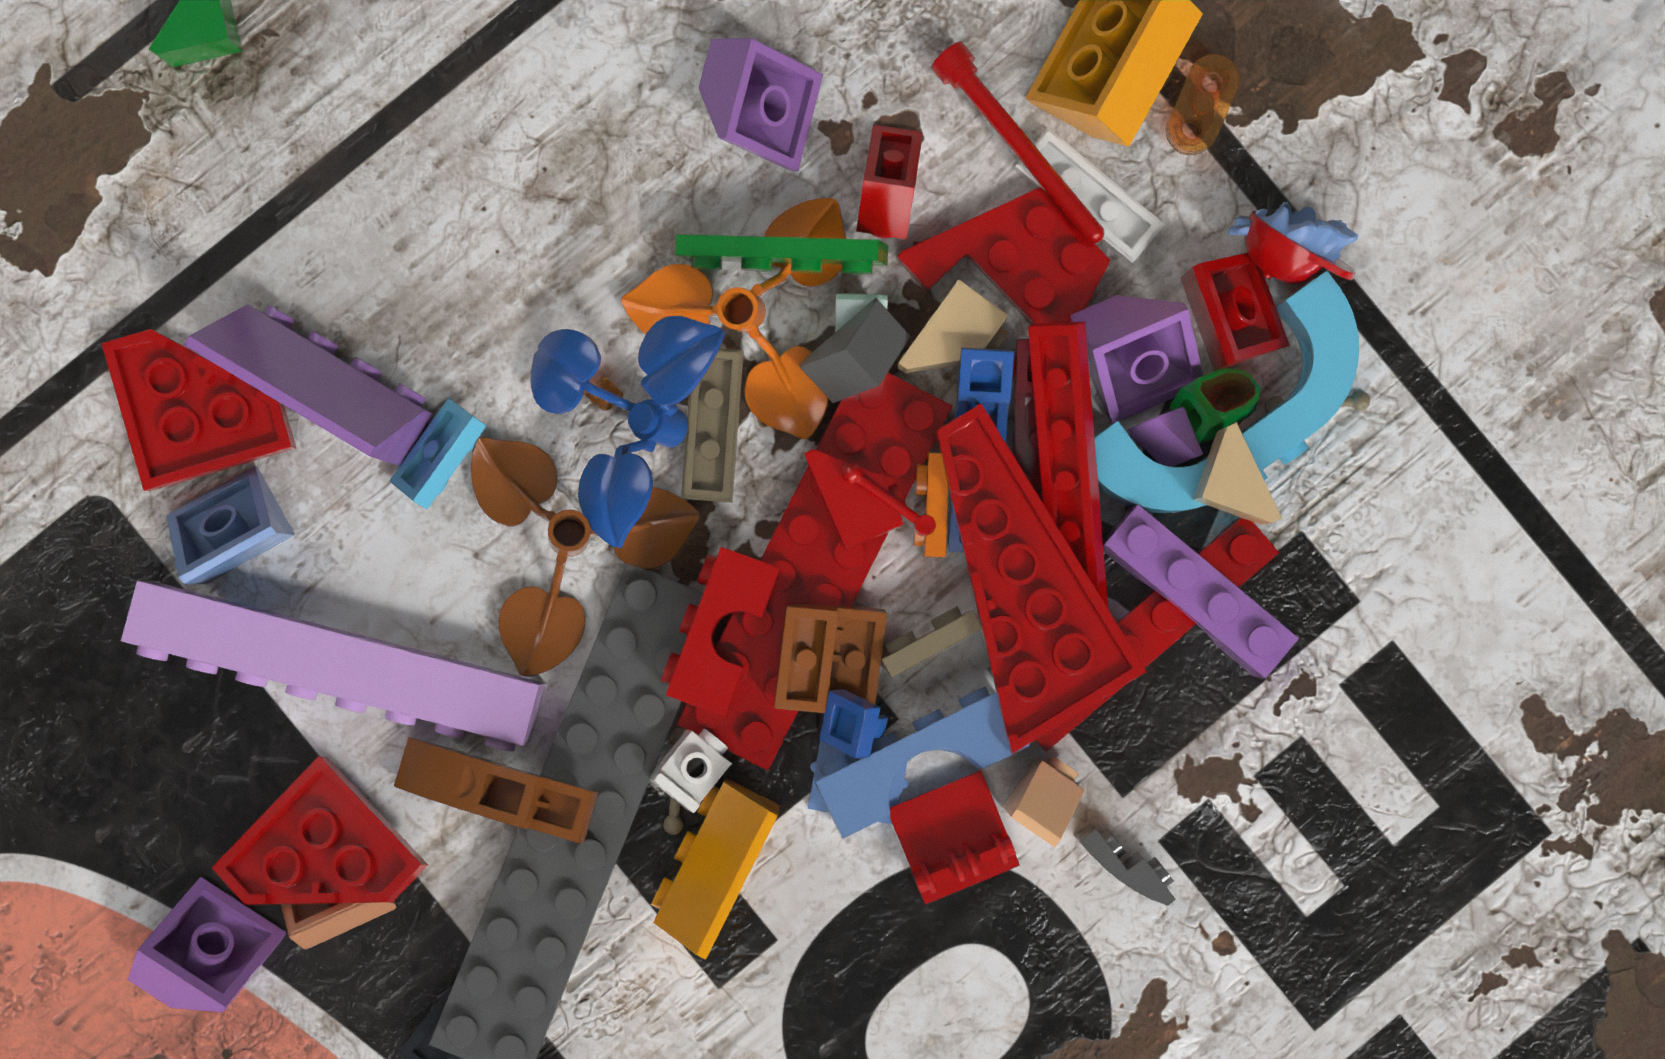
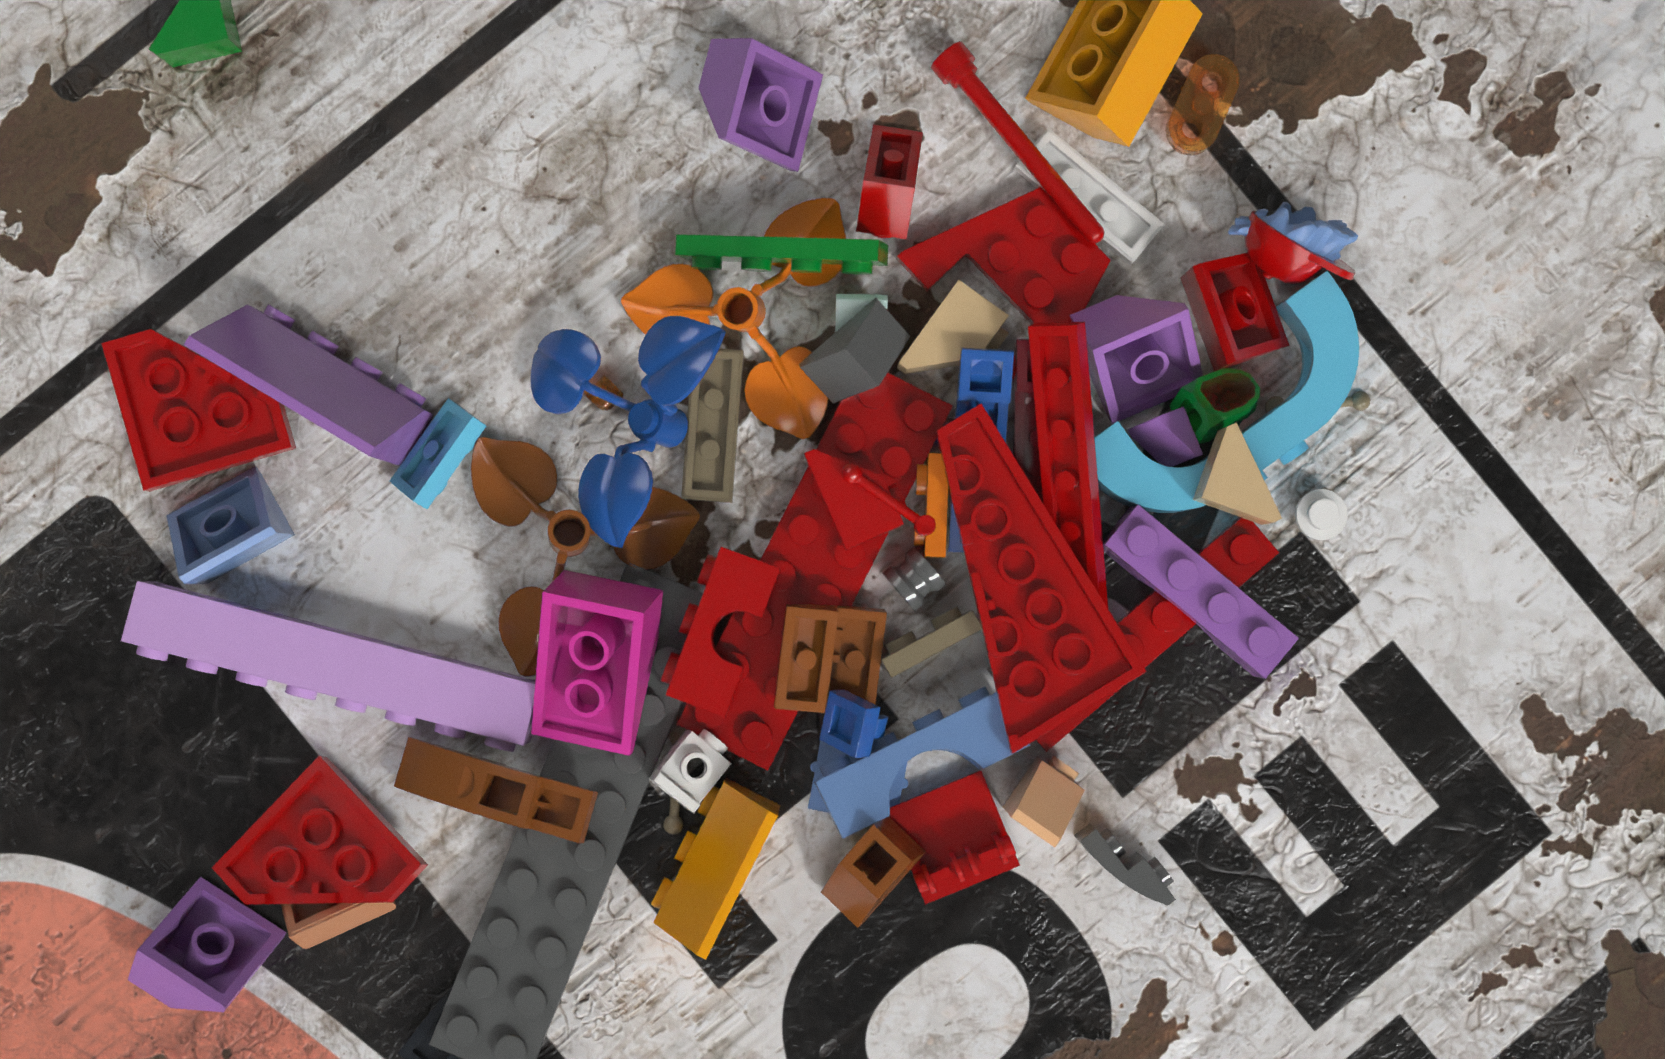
none -> dark pink slope [531,570,663,756]
none -> dark orange slope [821,816,926,928]
none -> dark grey wheel [882,546,946,611]
none -> white plate [1295,489,1348,540]

